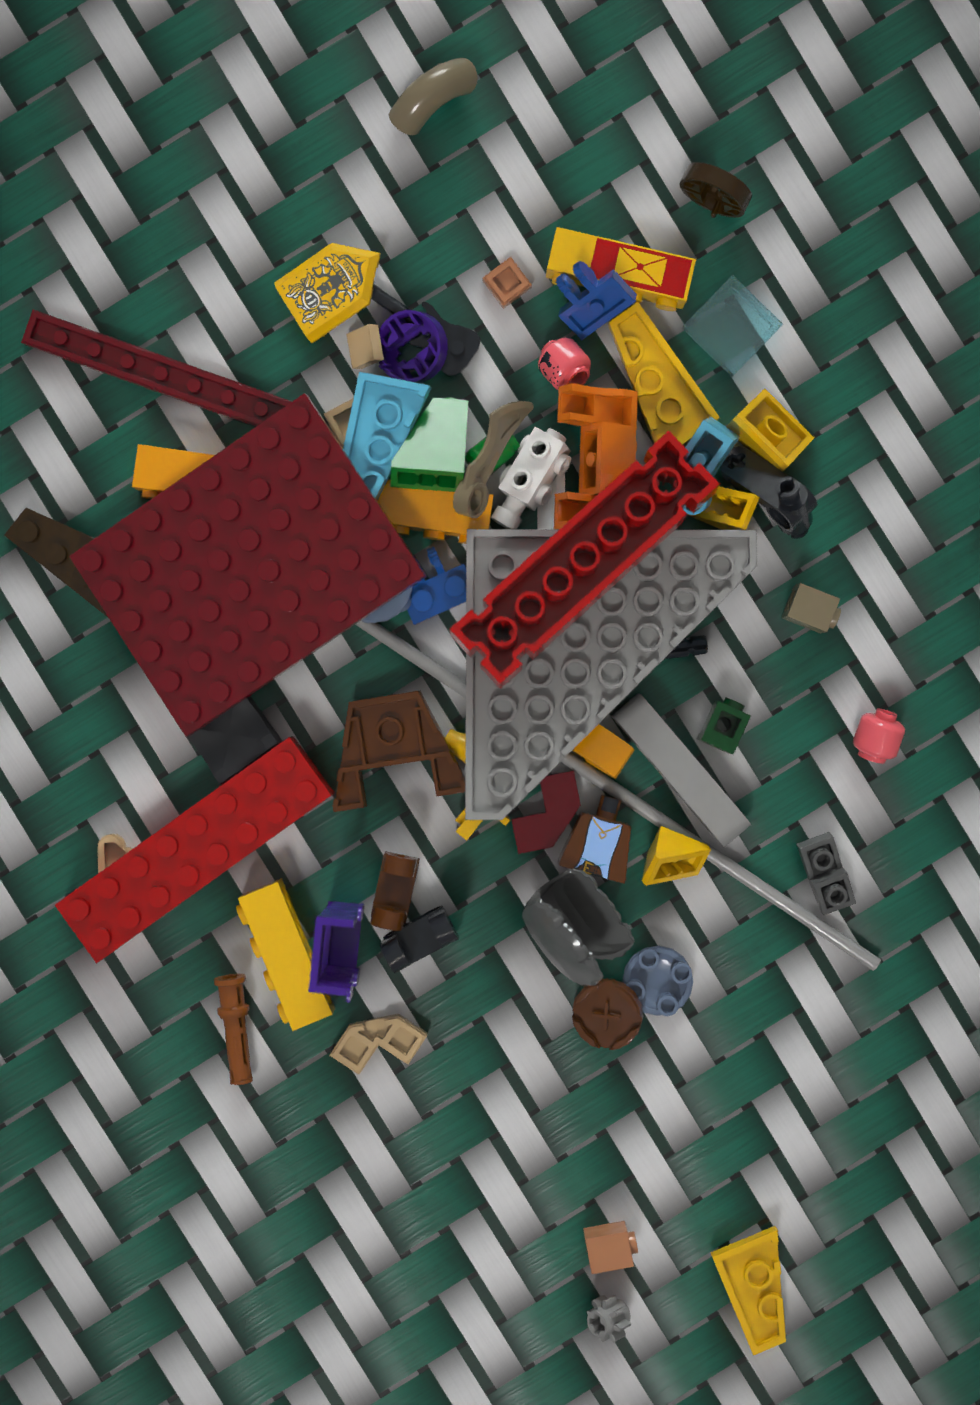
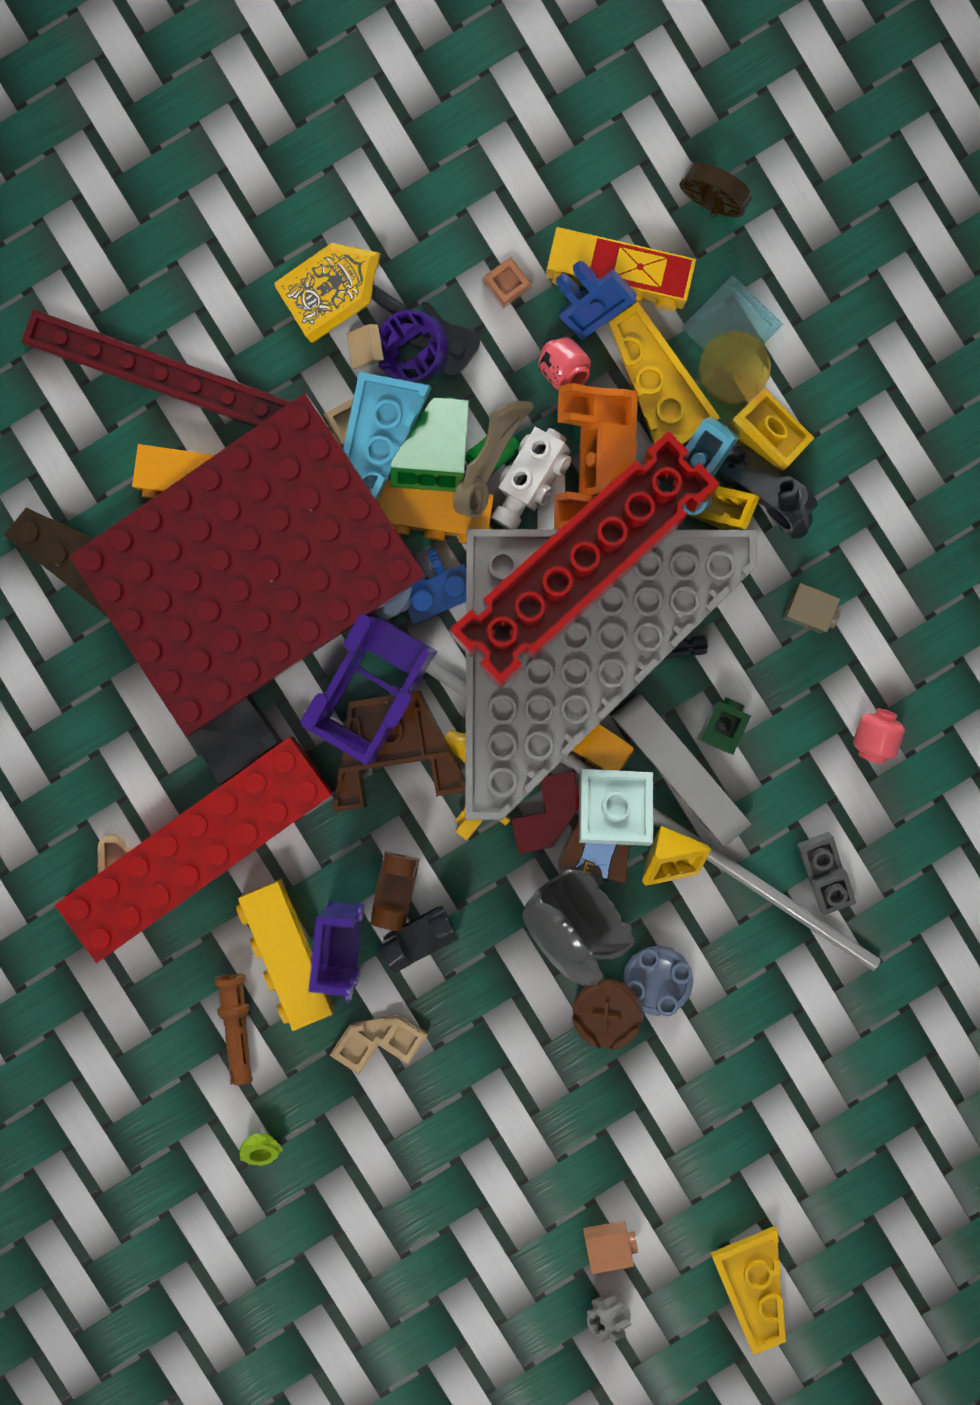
dark tan cylinder [389,58,477,135] -> none
none -> lime animal [239,1133,283,1166]
none -> dark purple piece [301,615,438,765]
none -> light aqua plate [579,769,653,846]
none -> clear yellow tile [698,331,771,404]

